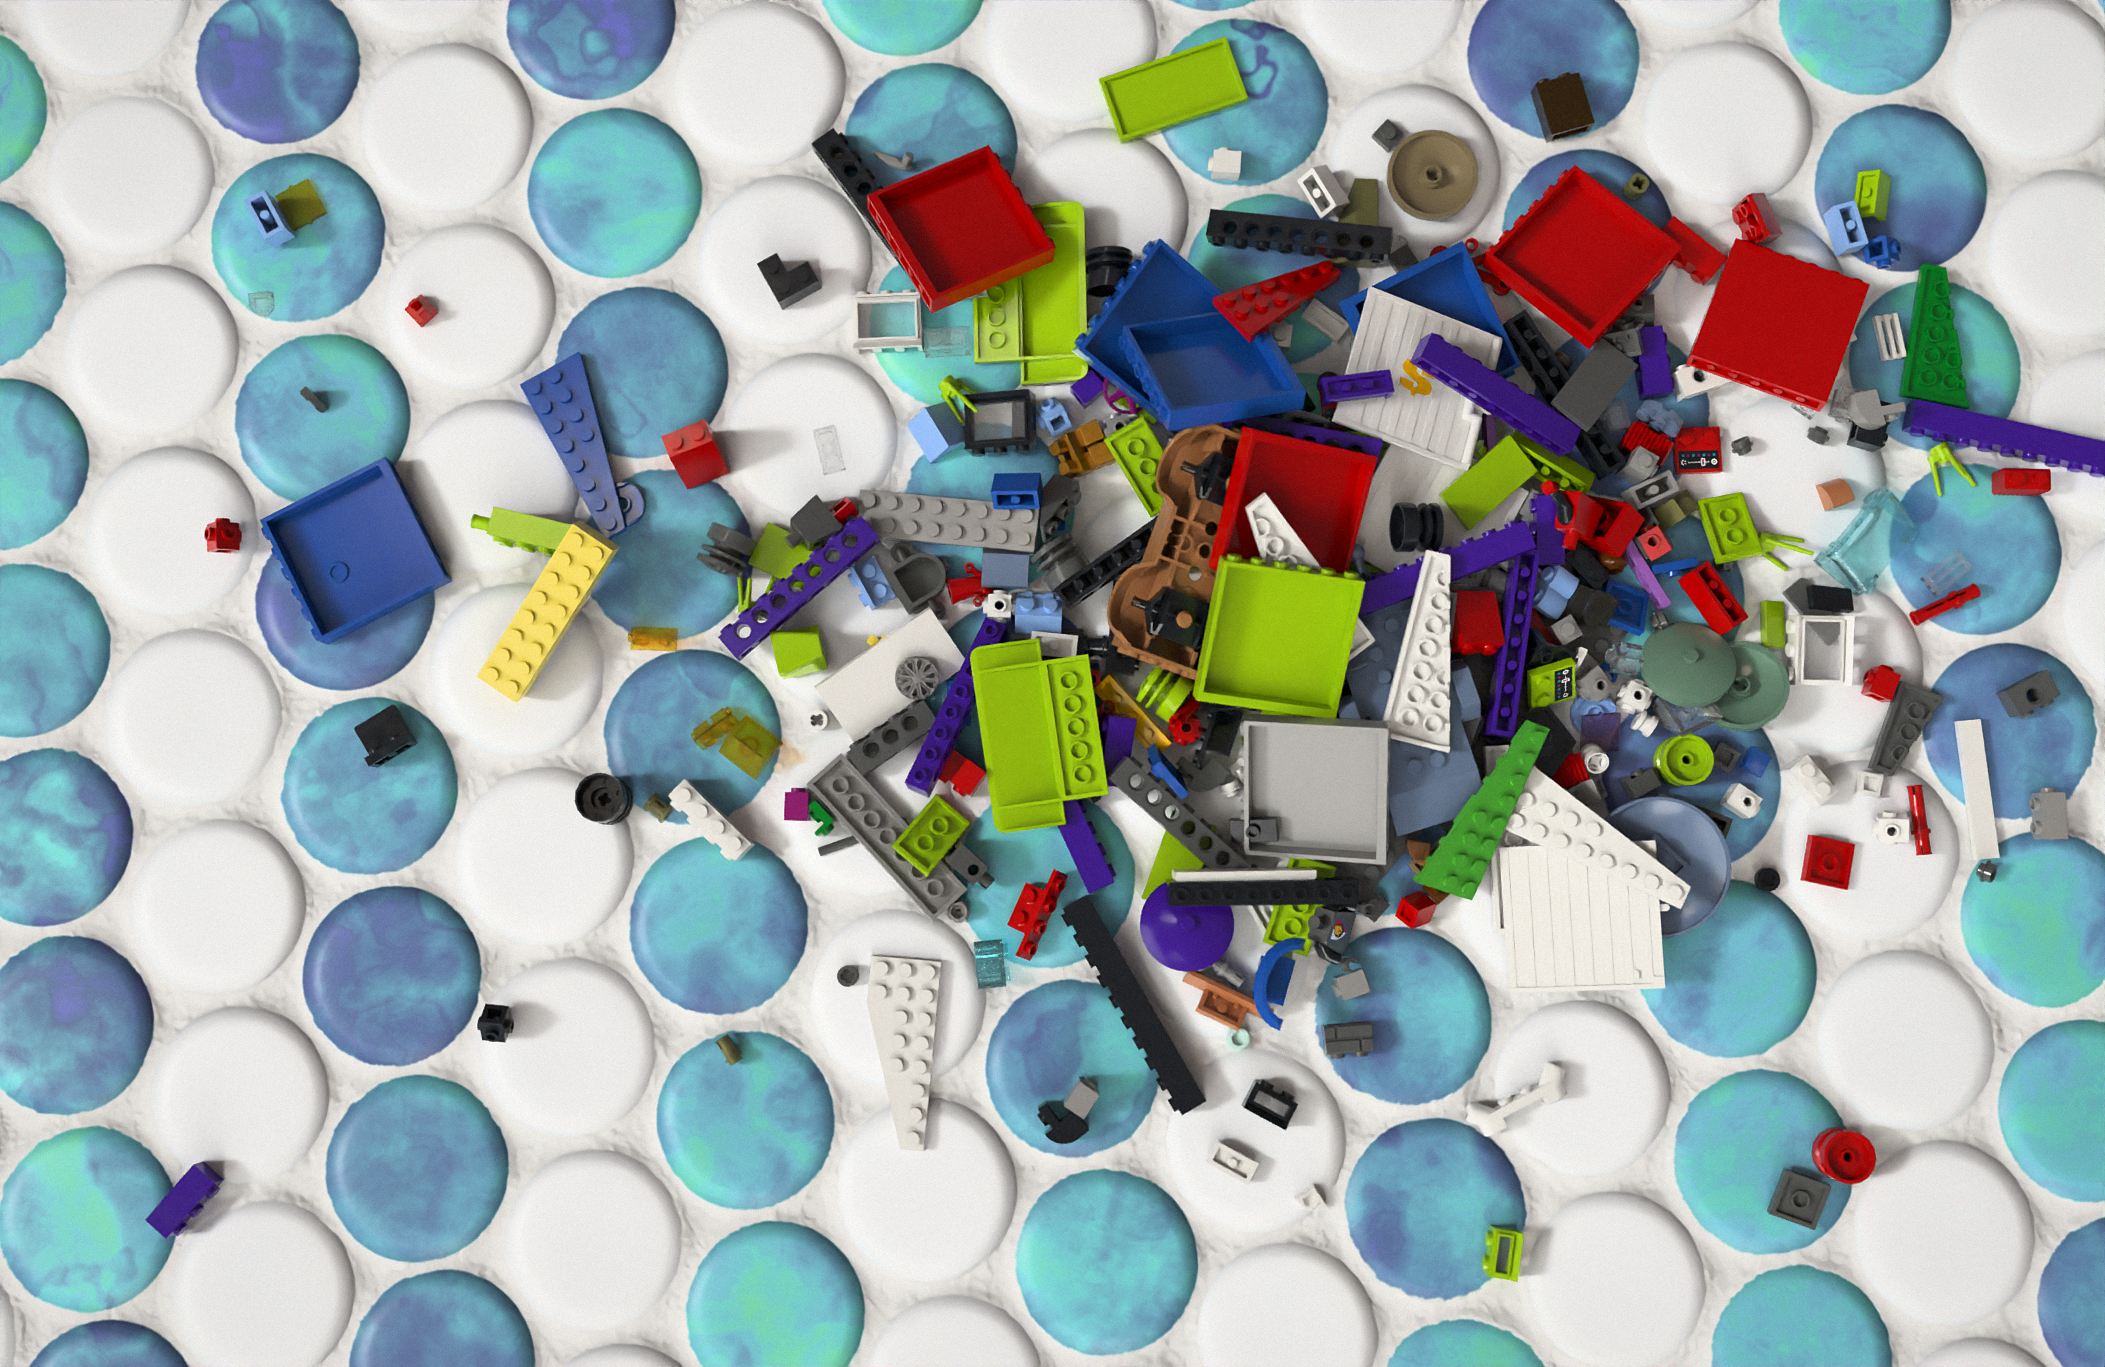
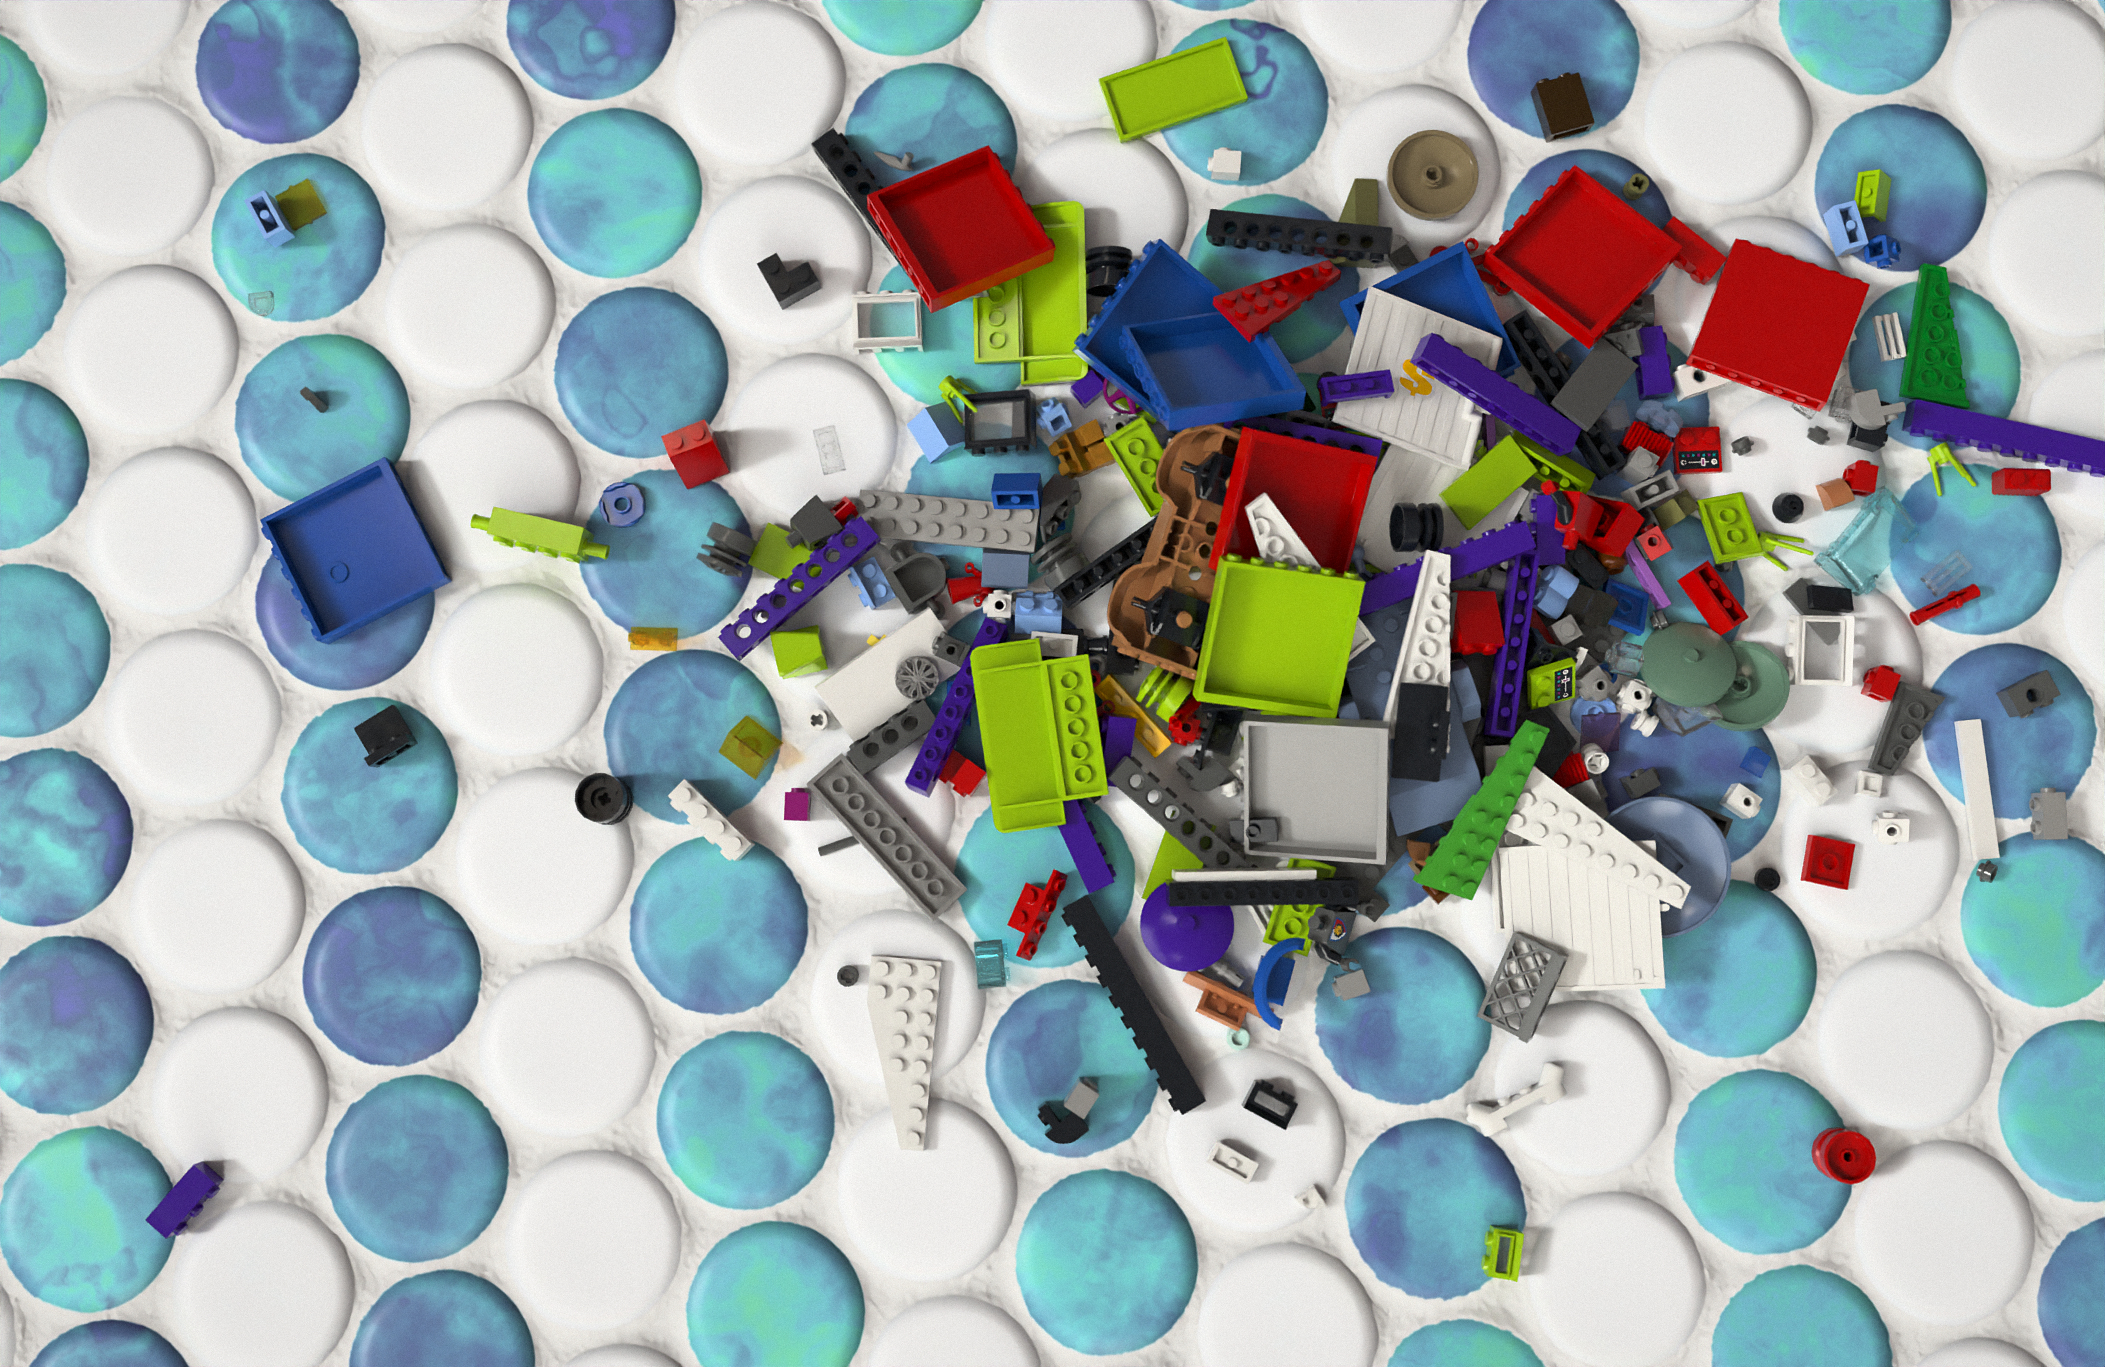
red brick [204,518,242,554] -> none
red tile [404,294,439,327] -> none
light yellow brick [477,520,620,703] -> none
black brick [477,1004,514,1043] -> none
blue wing [520,352,628,540] -> none
olive bush [643,793,674,823] -> none
clear yellow hinge [690,707,740,750] -> none
olive pin [715,1034,742,1066] -> none
lime plant [737,566,776,621] -> none
green bracket [808,800,836,837] -> none
lime tile [891,793,972,877] -> none
clear brick [923,326,971,358] -> none
dark grey torso [943,839,995,889] -> none
light grey plate [947,900,970,923] -> none
blue plate [1147,743,1189,800] -> none
white brick [1269,321,1293,354] -> none
white brick [1297,165,1350,219] -> none
white tile [1300,298,1350,344] -> none
dark grey brick [1321,1021,1374,1059] -> none
dark grey plate [1371,119,1404,152] -> none
red panel [1395,891,1437,929] -> none
blue plate [1649,557,1699,578] -> none
lime wheel [1653,734,1714,787] -> none
dark grey plate [1712,741,1741,774] -> none
red slope [1732,193,1783,247] -> none
lime slope [1760,600,1785,648] -> none
dark grey plate [1767,1168,1832,1230] -> none
red pin [1906,785,1932,856] -> none
none -> dark grey brick [931,631,971,667]
none -> black bracket [1391,682,1451,782]
none -> fence [1477,931,1569,1043]
none -> black cone [1772,492,1804,524]
none -> red brick [1842,460,1879,497]

